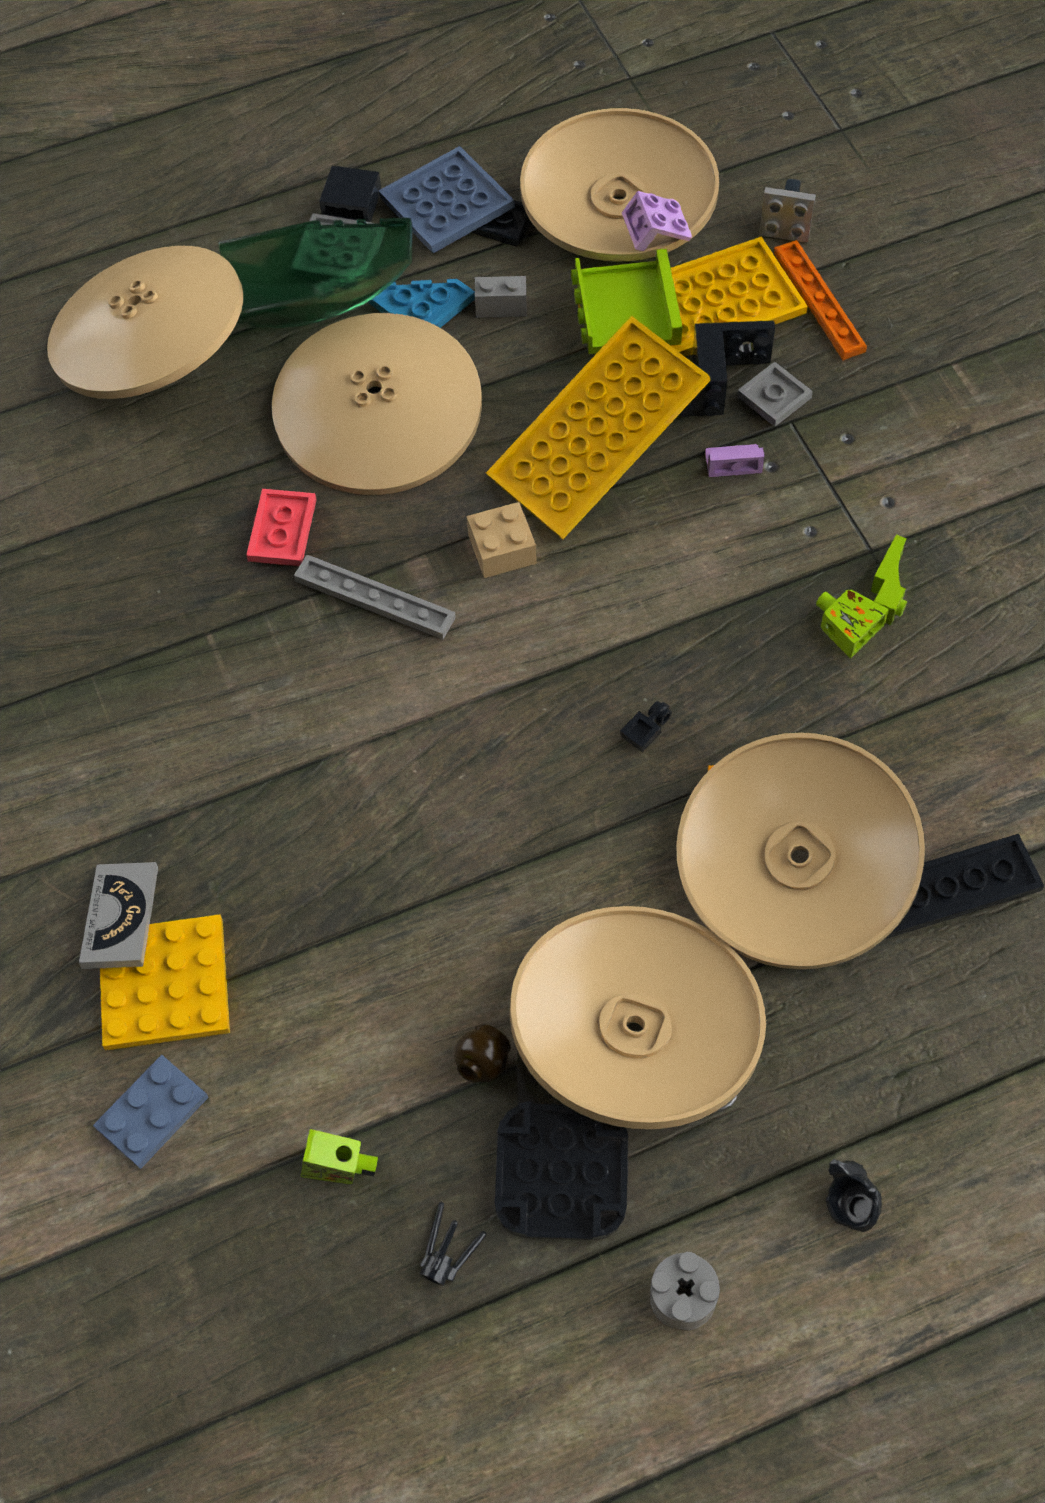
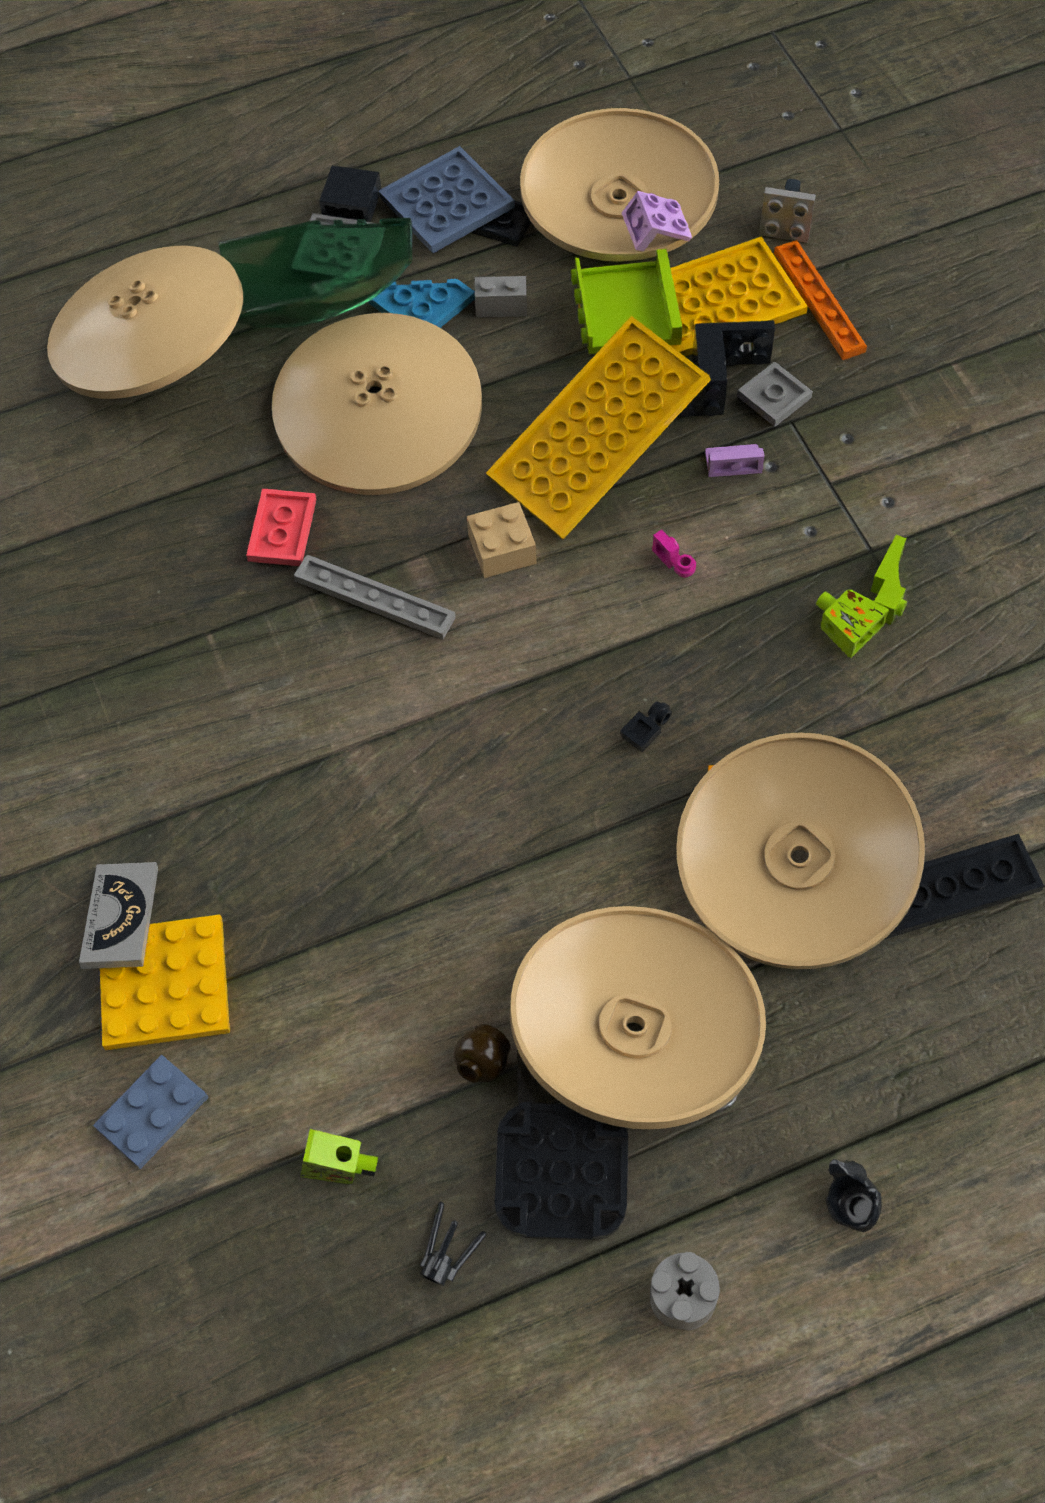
none -> dark pink plate [652,530,696,578]

